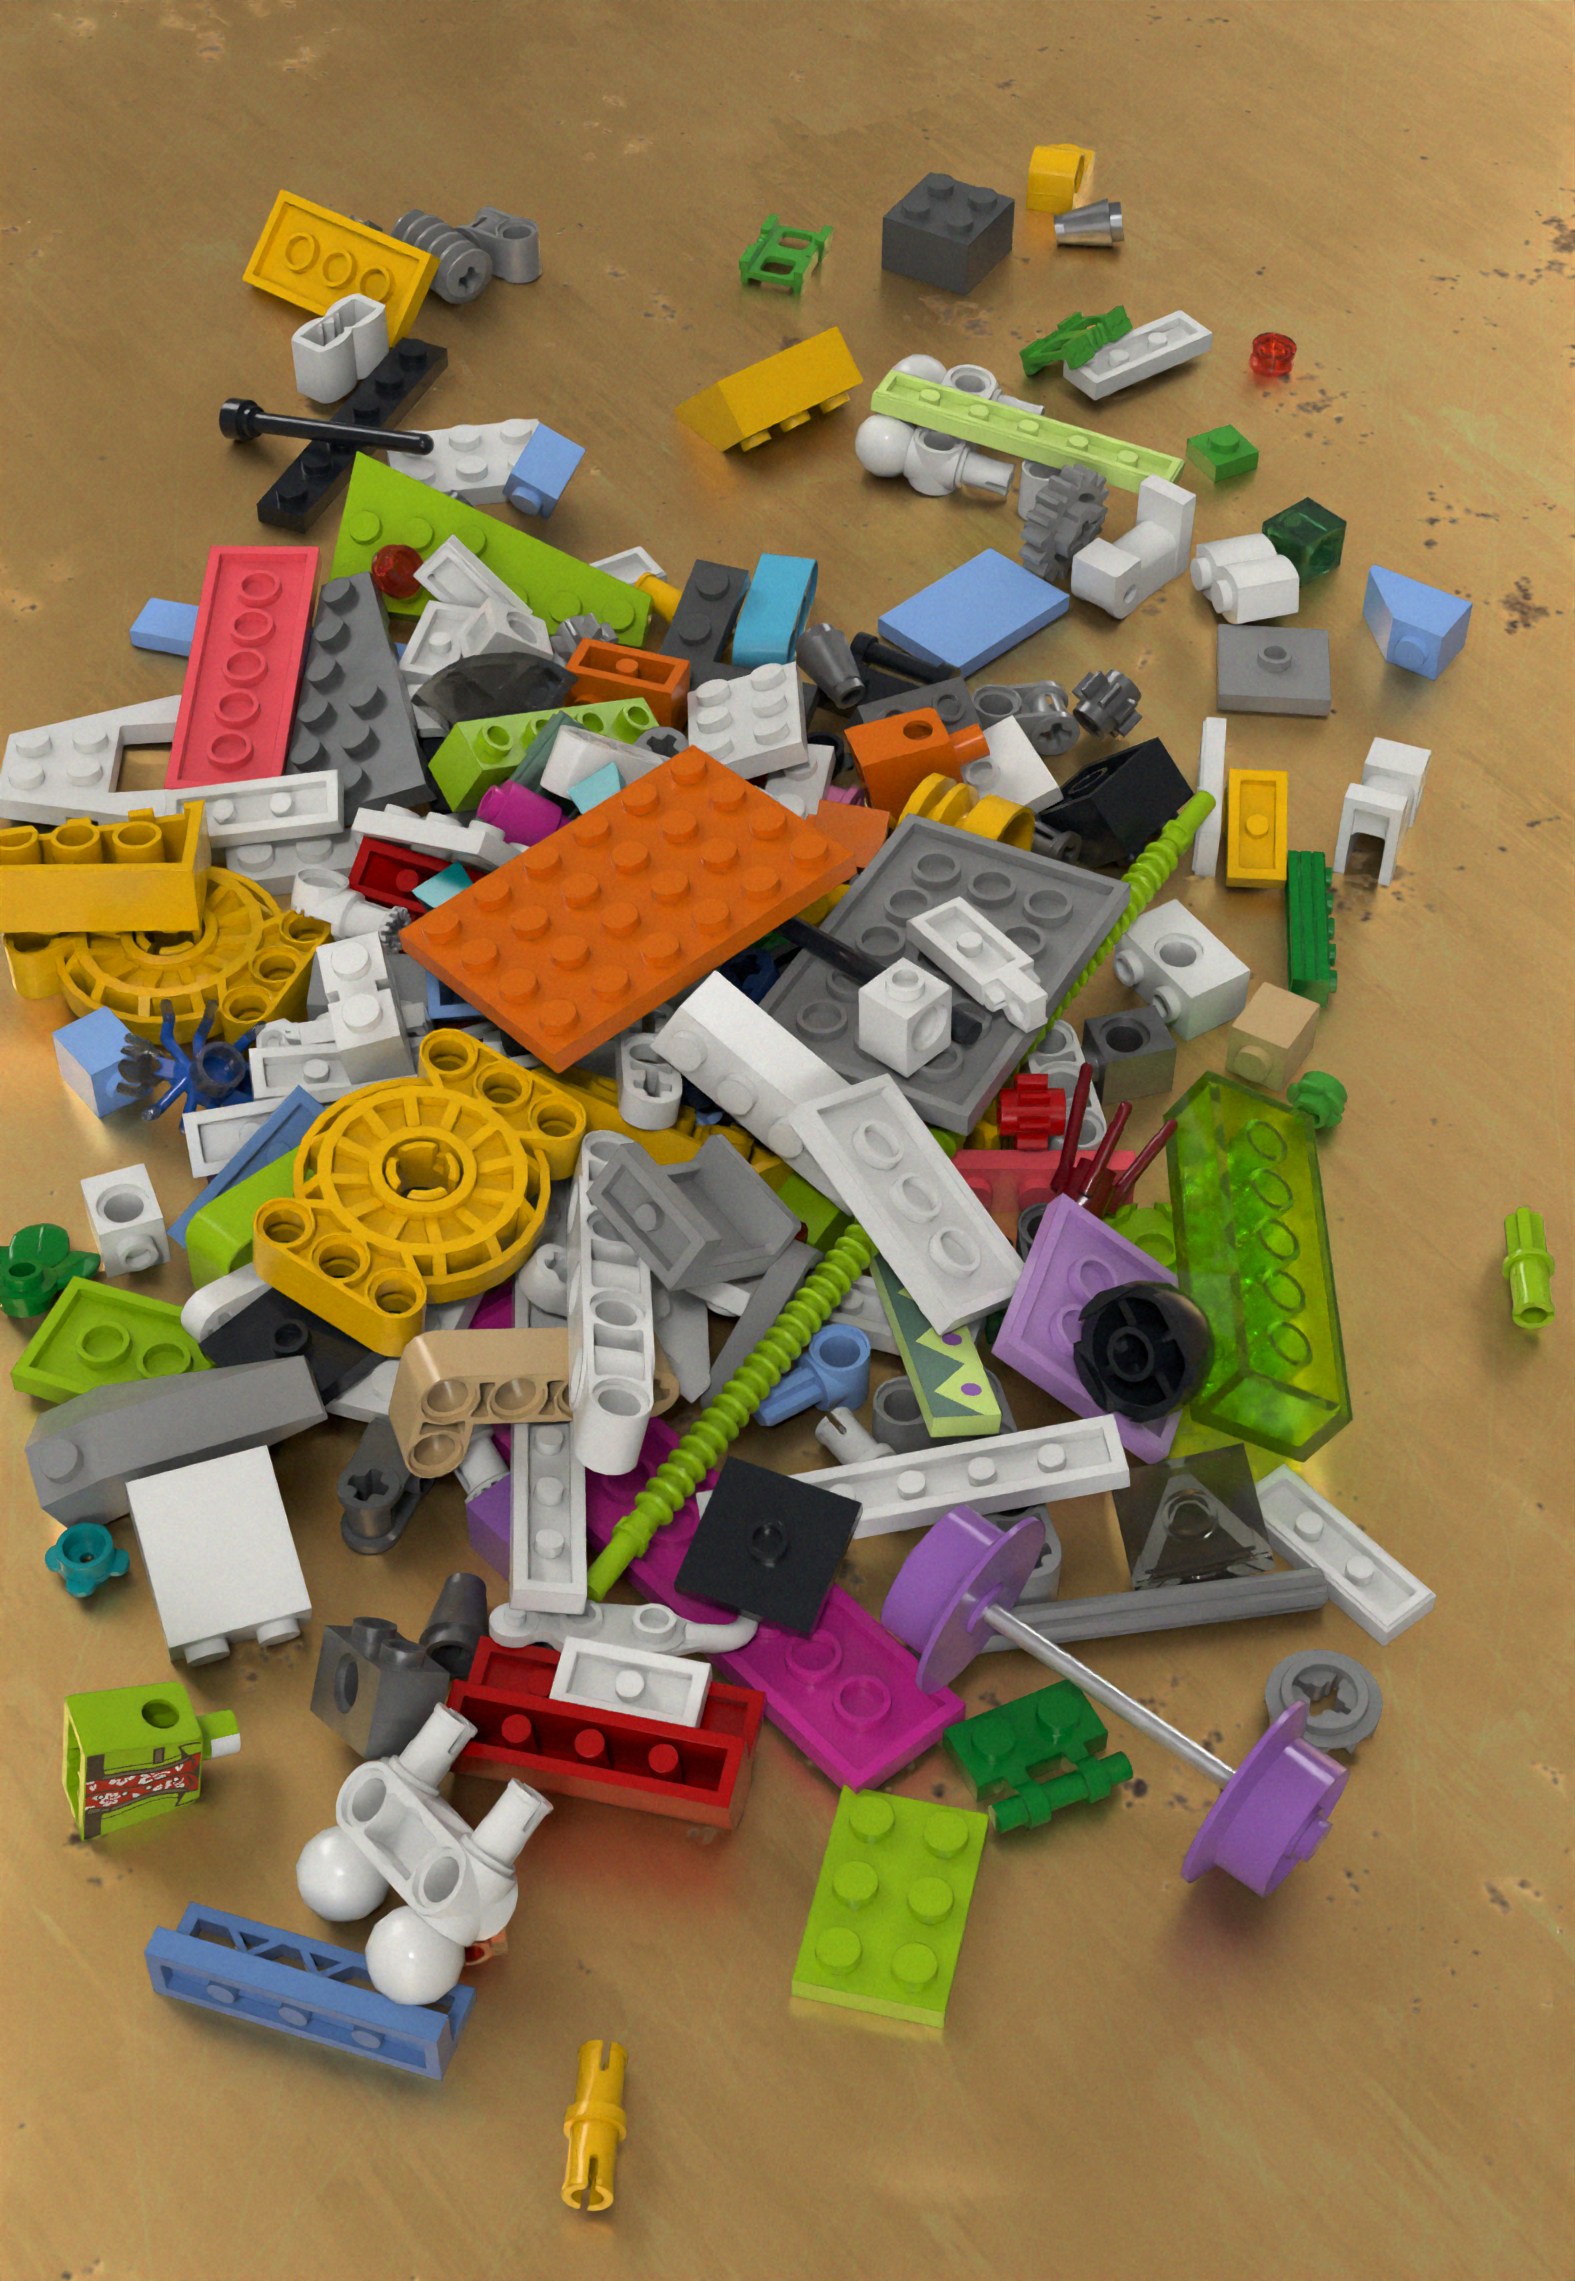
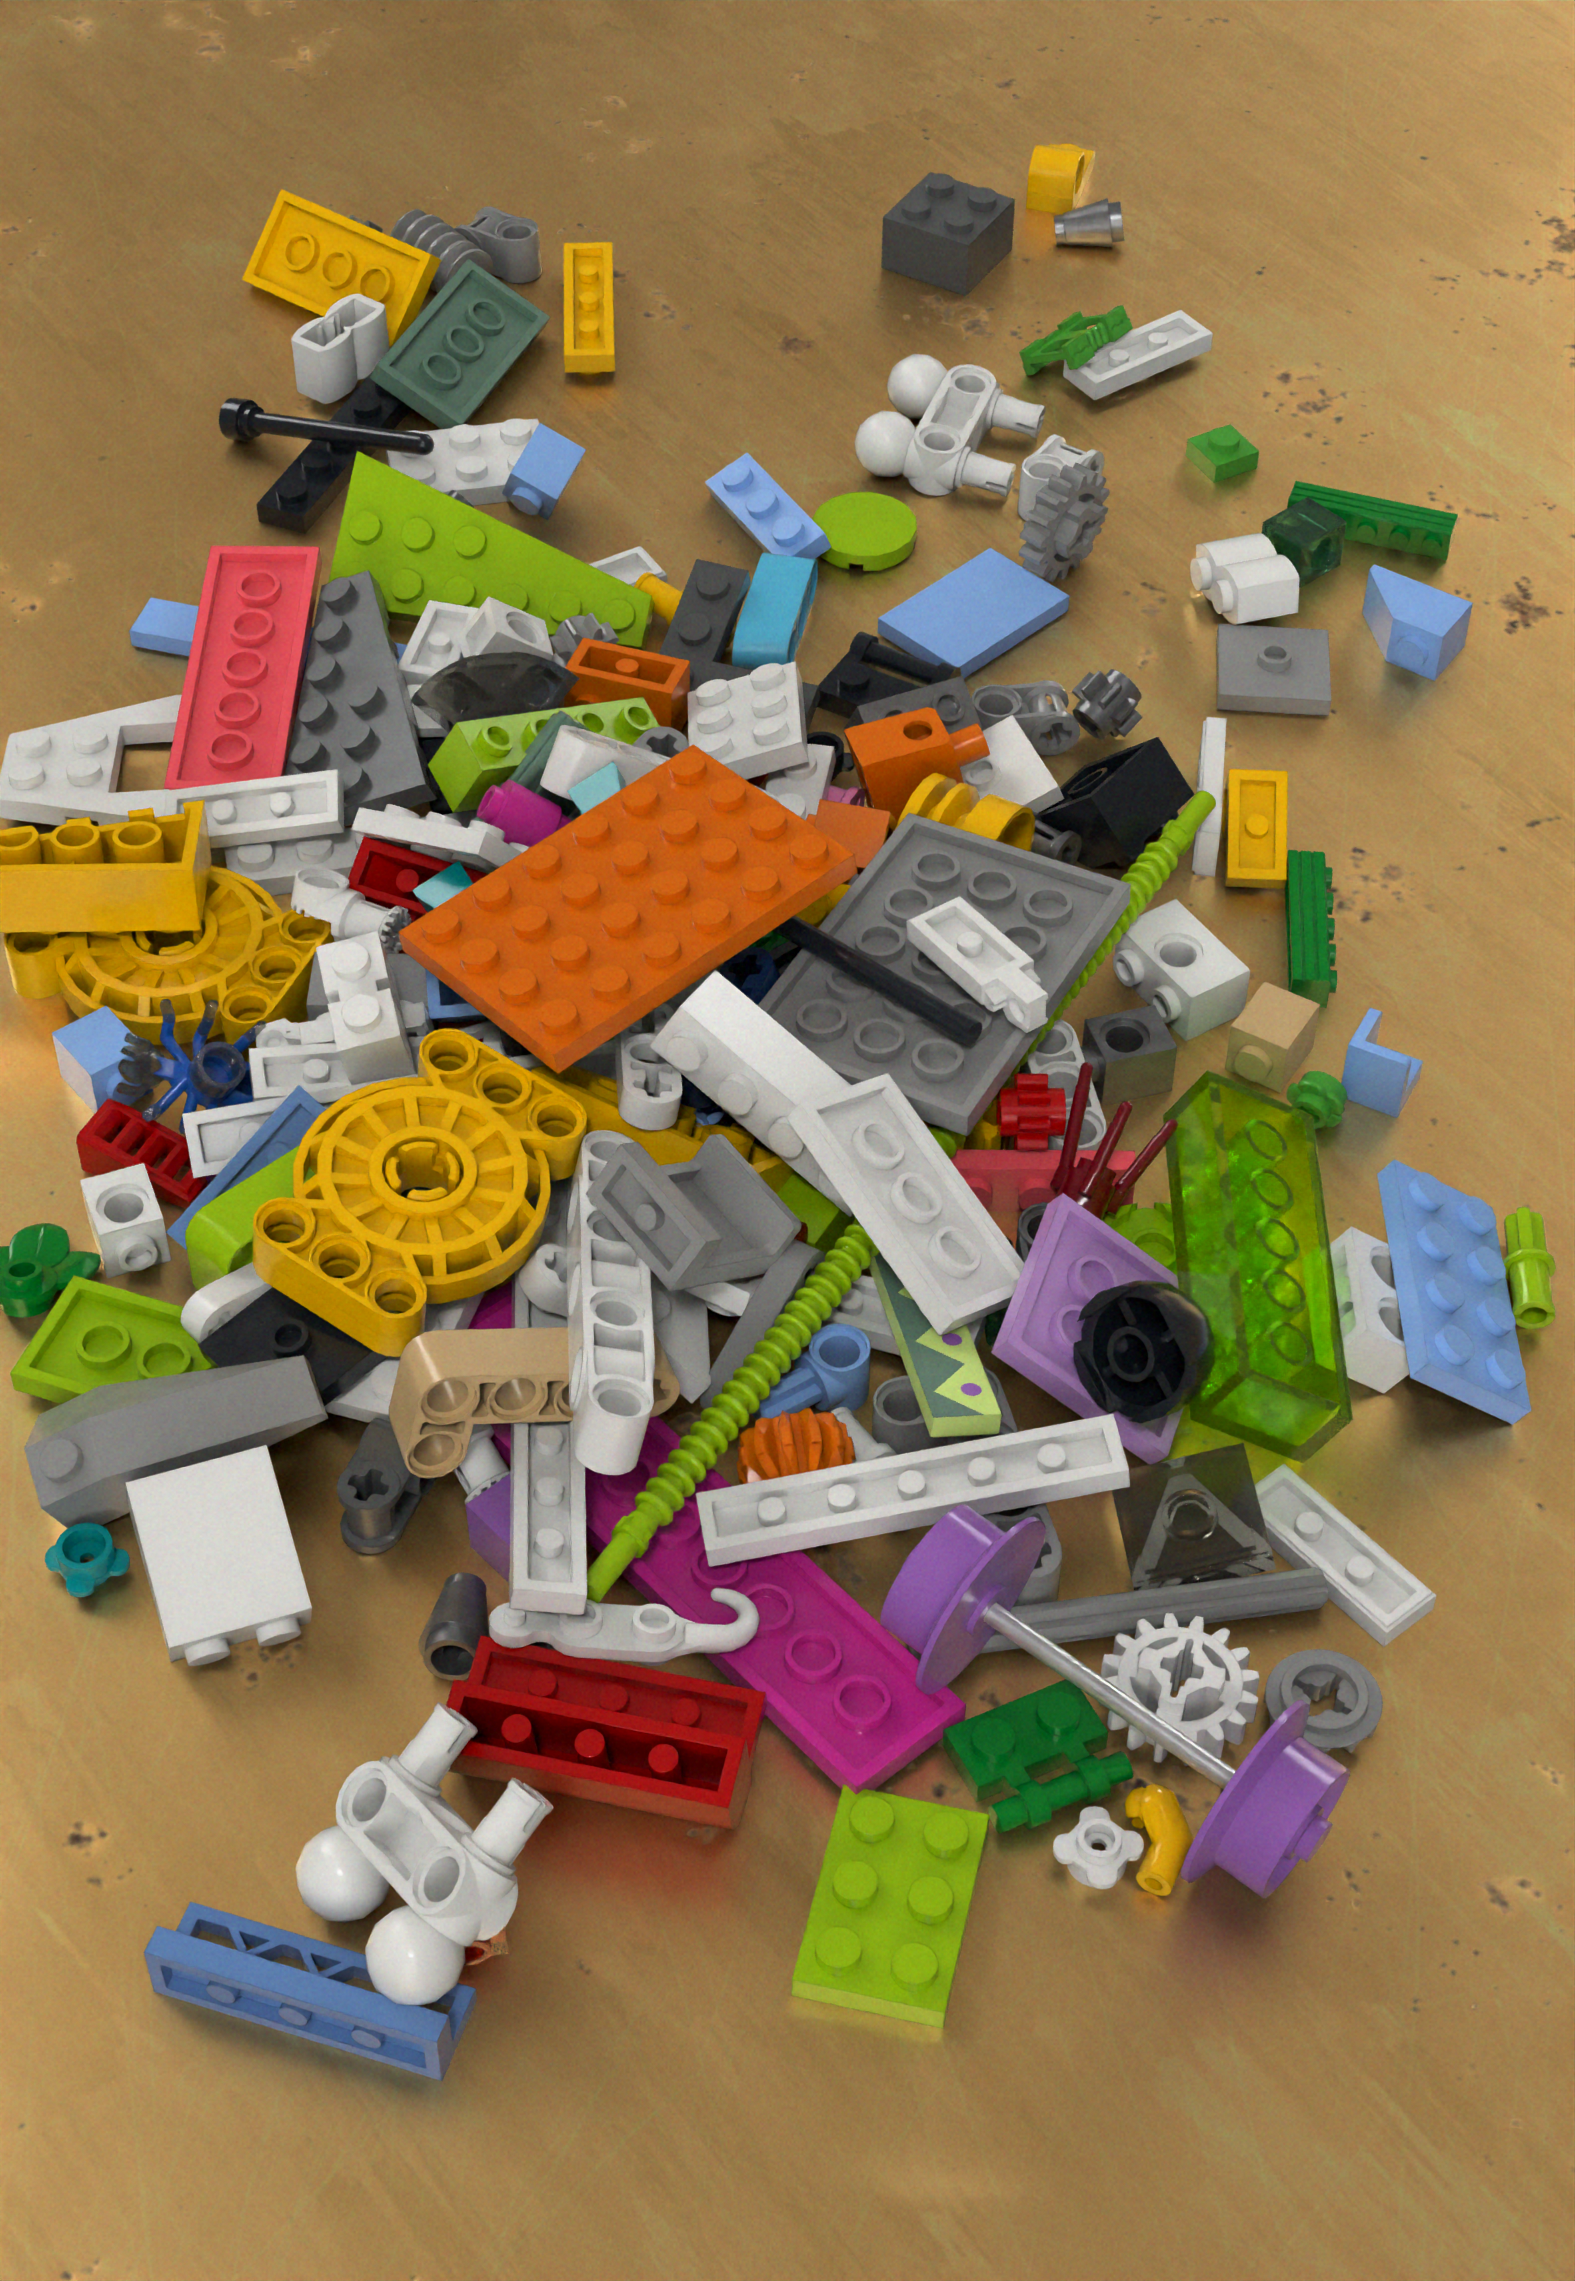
lime torso [62,1681,241,1841] -> none
flat silver brick [310,1617,450,1759] -> none
clear red plate [371,544,423,600] -> none
white tile [413,534,533,614] -> none
white plate [549,1635,713,1728] -> none
yellow pin [561,2039,628,2211] -> none
yellow slope [673,326,864,452] -> none
black plate [673,1455,863,1641] -> none
bright green piece [739,214,834,294] -> none
flat silver cone [794,623,866,709] -> none
white brick [858,957,952,1078] -> none
yellowish green tile [870,370,1185,494] -> none
white piece [1071,474,1196,619] -> none
clear red bush [1249,333,1297,377] -> none
white piece [1332,737,1431,886] -> none
none -> red slope [76,1099,208,1209]
none -> sand green plate [370,258,550,429]
none -> yellow plate [564,242,615,375]
none -> light blue plate [705,453,831,559]
none -> orange gear [736,1408,856,1484]
none -> lime tile [812,492,917,571]
none -> white plate [1053,1806,1144,1889]
none -> white gear [1099,1613,1260,1766]
none -> yellow arm [1124,1783,1193,1896]
none -> green piece [1285,481,1458,561]
none -> white brick [1308,1226,1410,1394]
none -> light blue panel [1341,1007,1423,1118]
none -> light blue plate [1377,1159,1531,1425]

